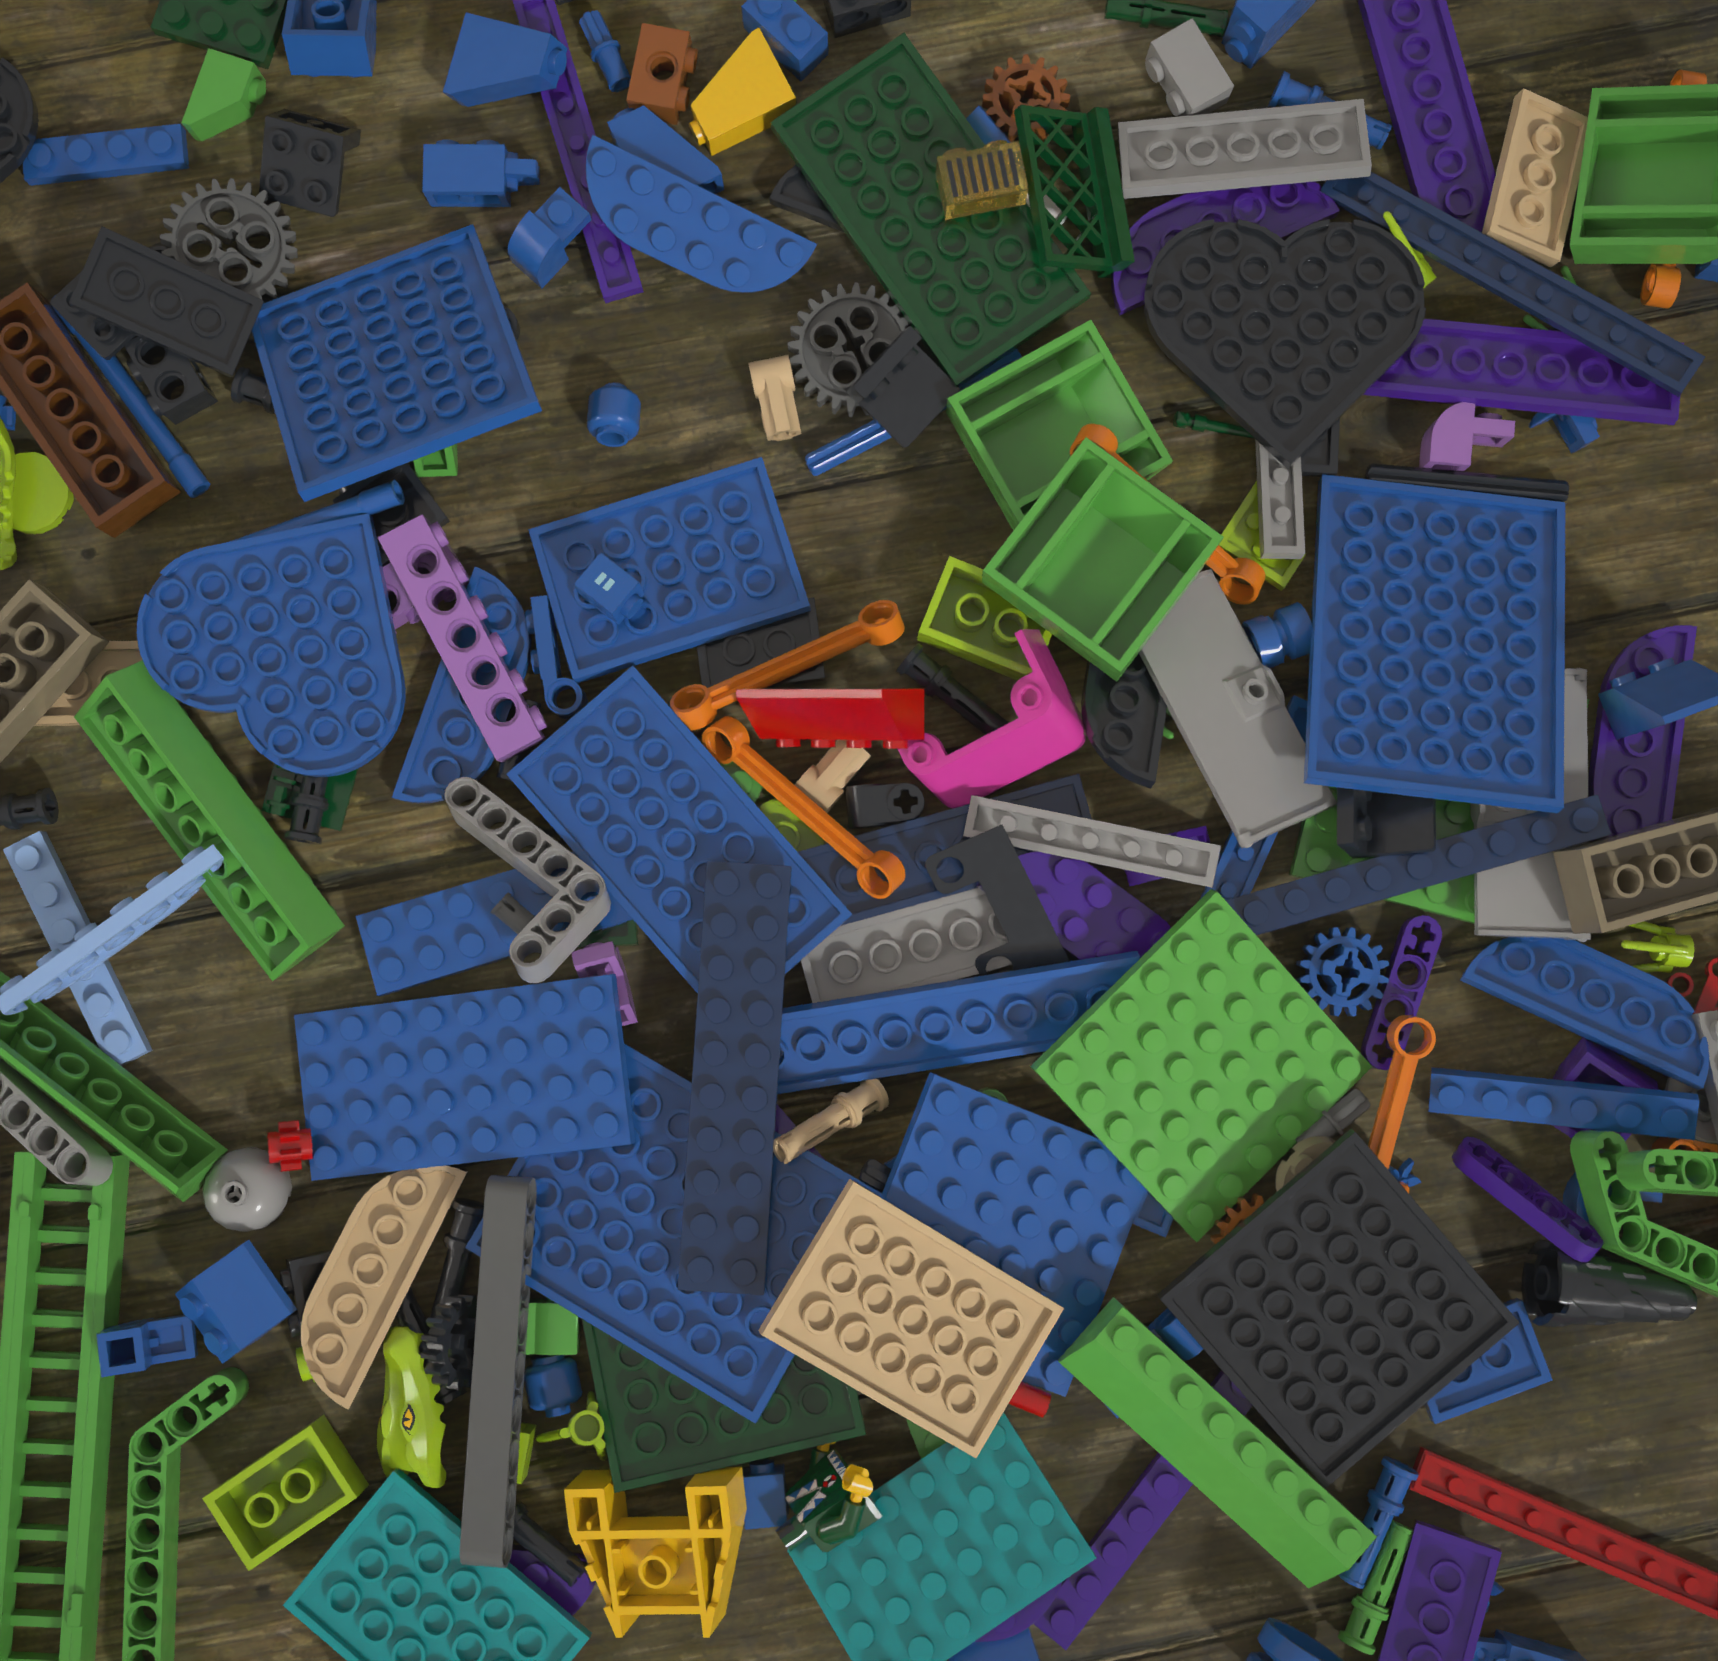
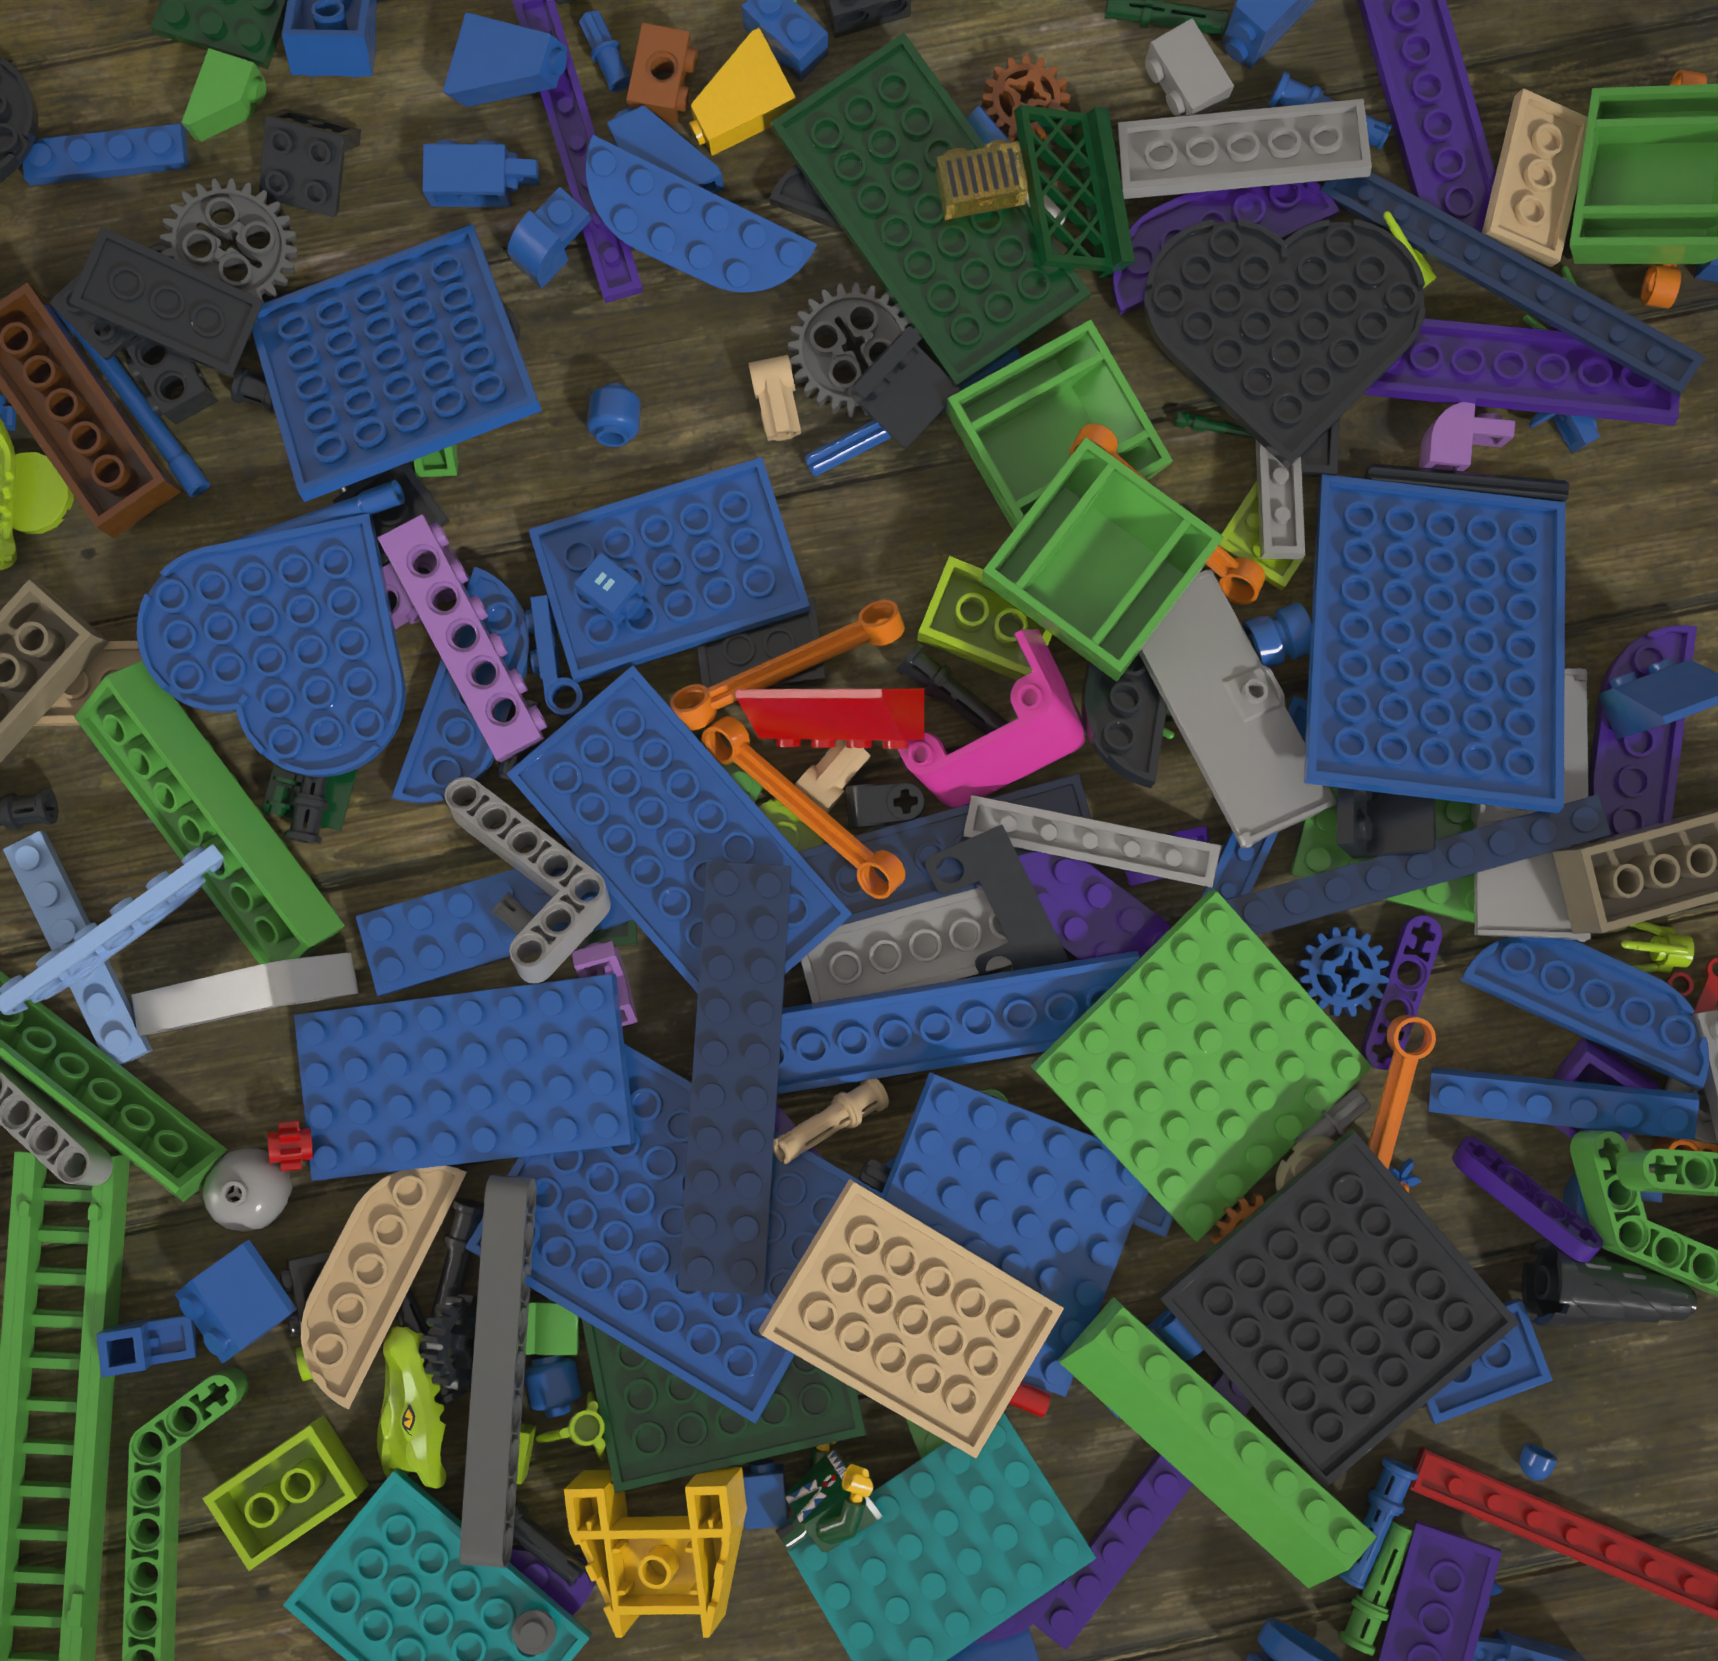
none -> light grey beam [131,953,359,1036]
none -> dark grey plate [512,1609,557,1655]
none -> blue hinge [1519,1443,1558,1481]

